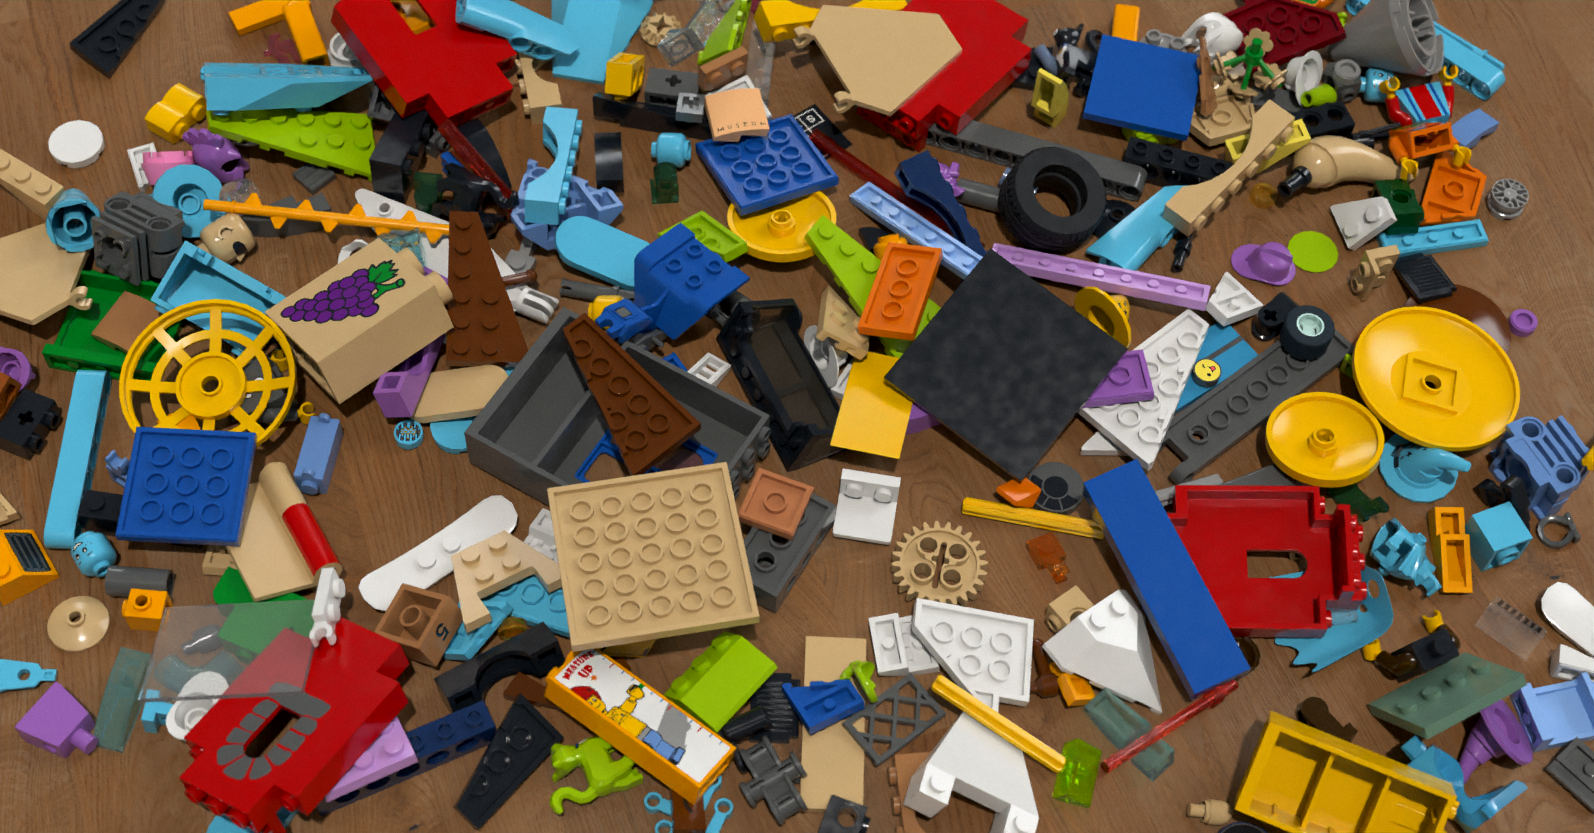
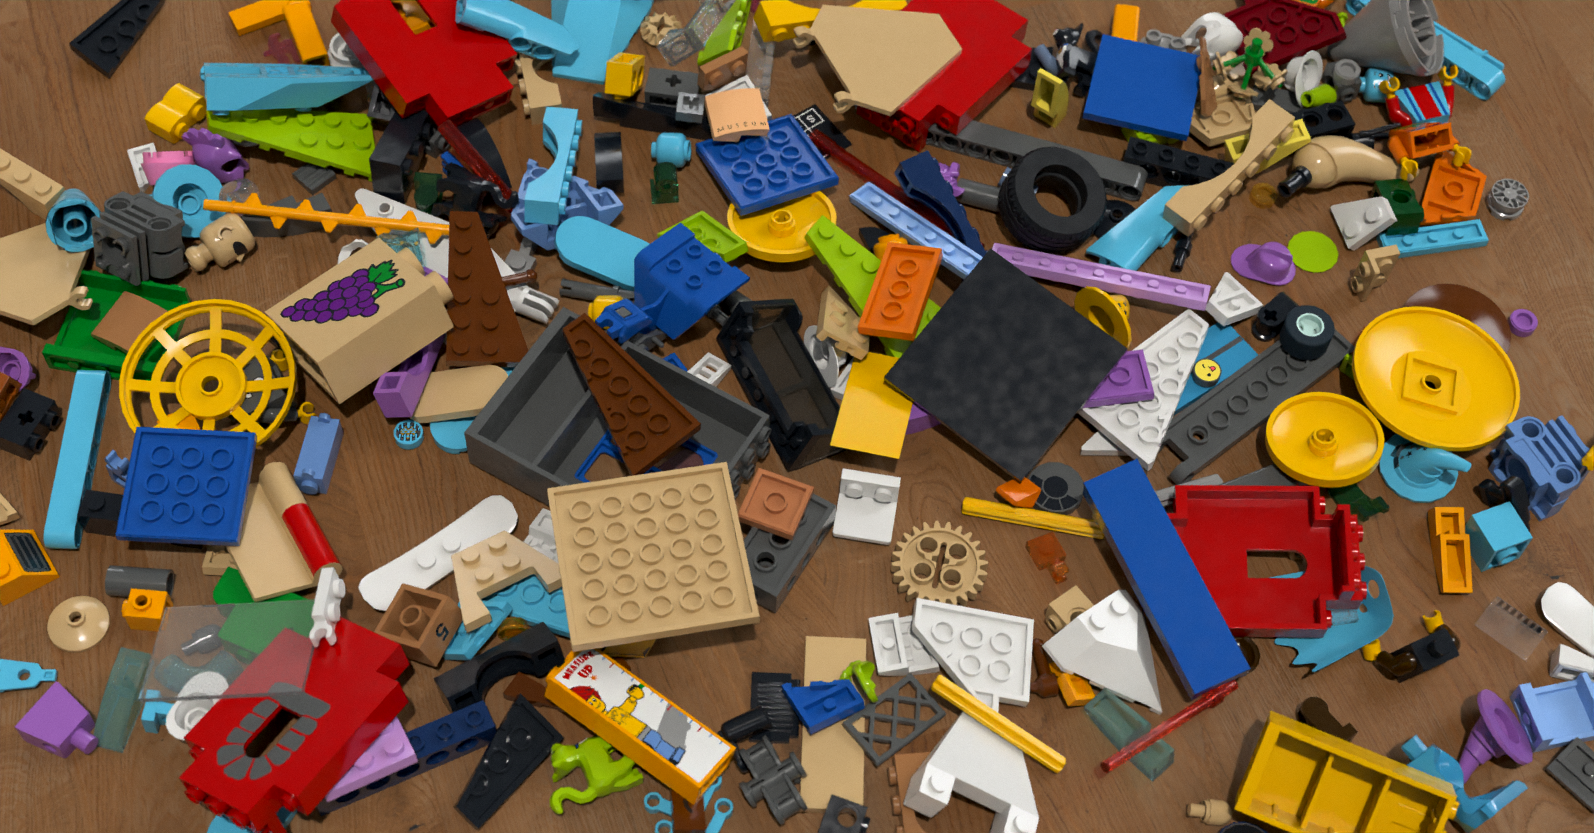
white tile [48,120,105,169] -> none
medium azure head [70,531,117,577] -> none
medium azure windscreen [150,241,287,356] -> none
lime slope [663,631,778,733] -> none
clear neon green slope [1052,738,1102,808] -> none
sand green plate [1368,652,1527,740] -> none
medium azure helmet [1370,517,1442,597] -> none
black window [1393,253,1457,303] -> none
medium blue slope [1452,109,1499,148] -> none
dark grey piece [1537,512,1581,549] -> none

